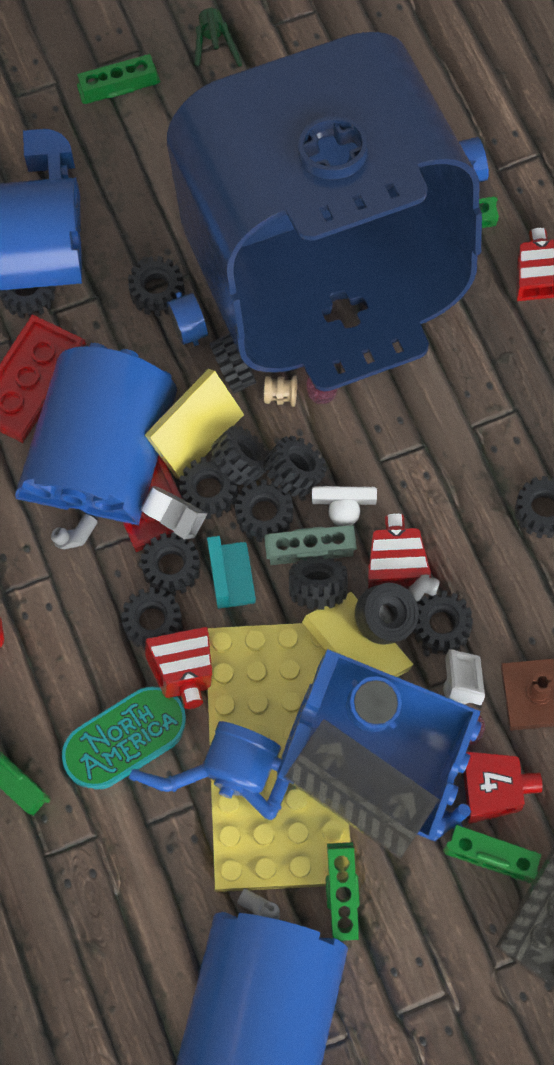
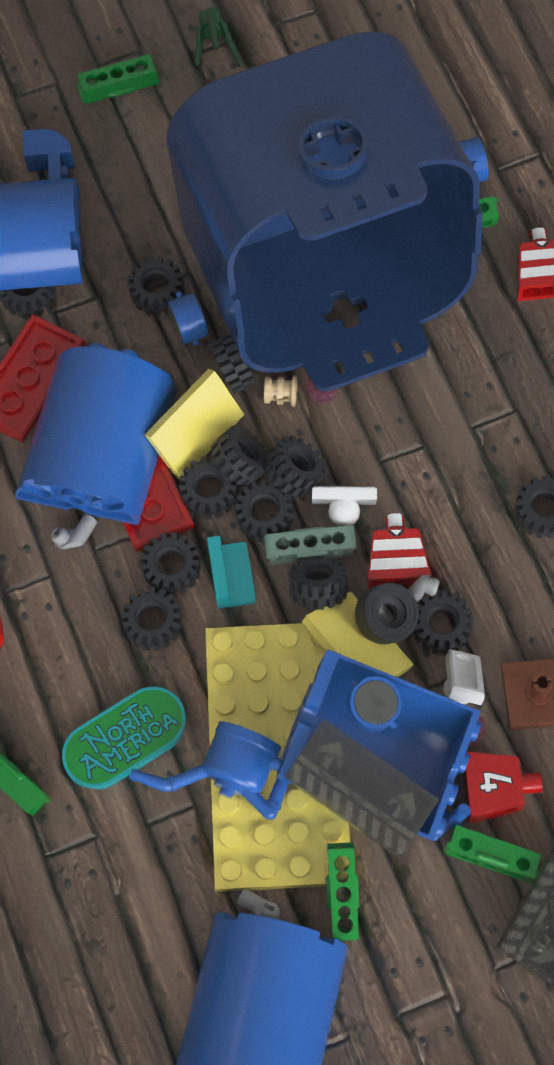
light grey leg [141,486,208,539] -> none
red torso [145,627,212,709] -> none

